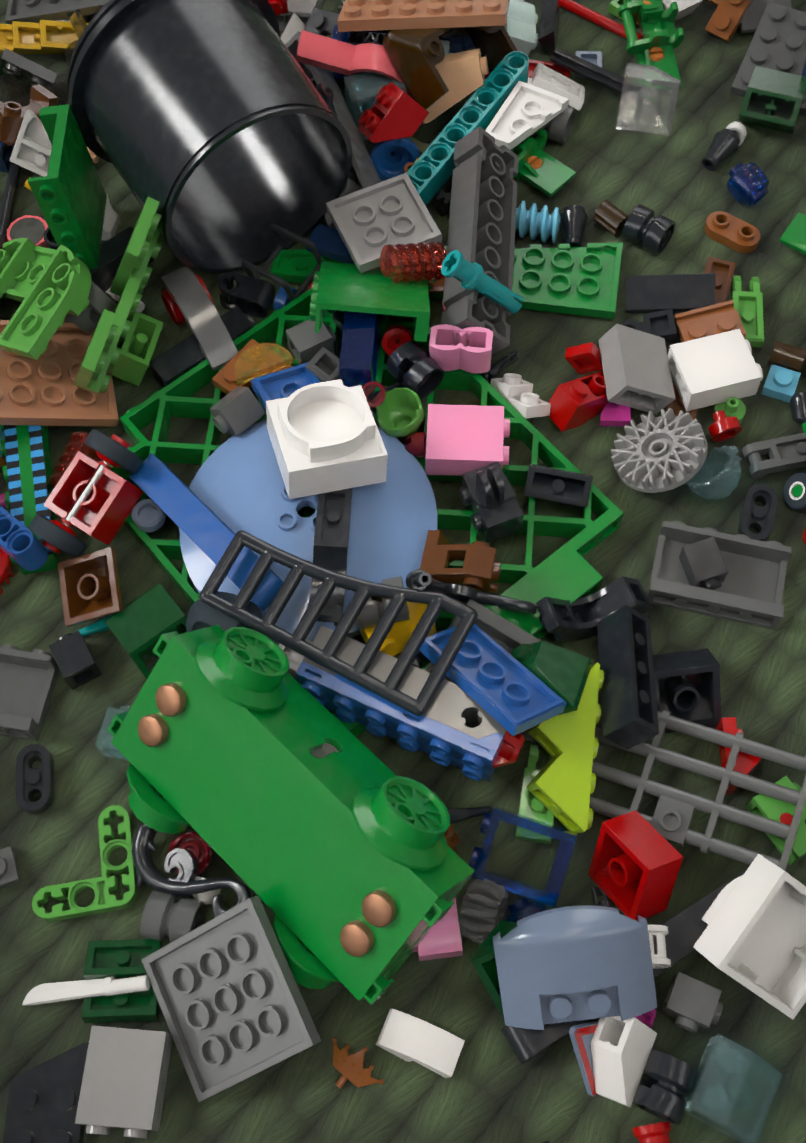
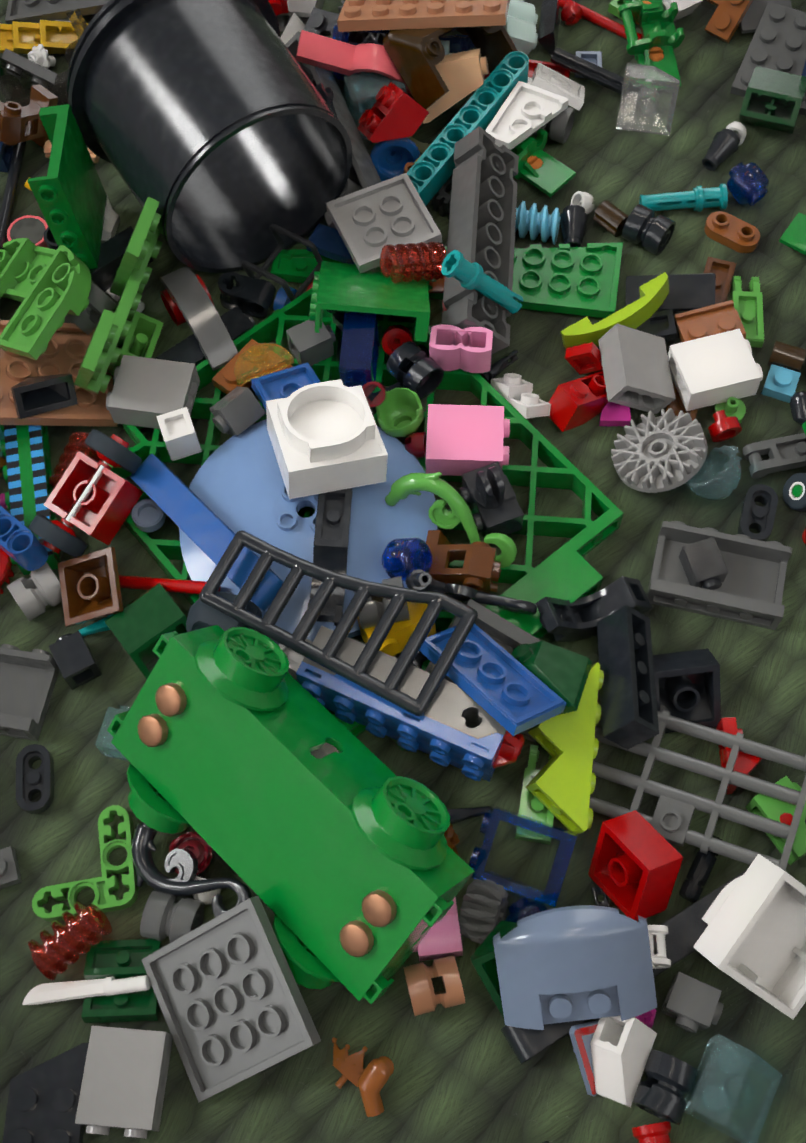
white wing [9,109,52,176] -> none
dark grey slope [305,346,347,382] -> none
white slope [376,1009,465,1078] -> none
black slope [524,464,593,507] -> none
none -> light grey wheel [7,562,62,621]
none -> black slope [11,374,78,419]
none -> white plant [27,44,56,69]
none -> clear red piece [28,901,112,981]
none -> light grey brick [106,355,200,429]
none -> red bar [119,575,221,594]
none -> white brick [156,407,202,461]
none -> dark orange arm [358,1056,394,1117]
none -> clear blue head [382,537,432,581]
none -> bright green plant [385,472,517,568]
none -> nougat wheel [403,954,465,1016]
none -> red hinge [560,1,583,26]
none -> lime slope [561,272,669,349]
none -> white hinge [570,191,595,214]
none -> teal pin [639,183,728,212]
none -> black axle [679,835,722,903]

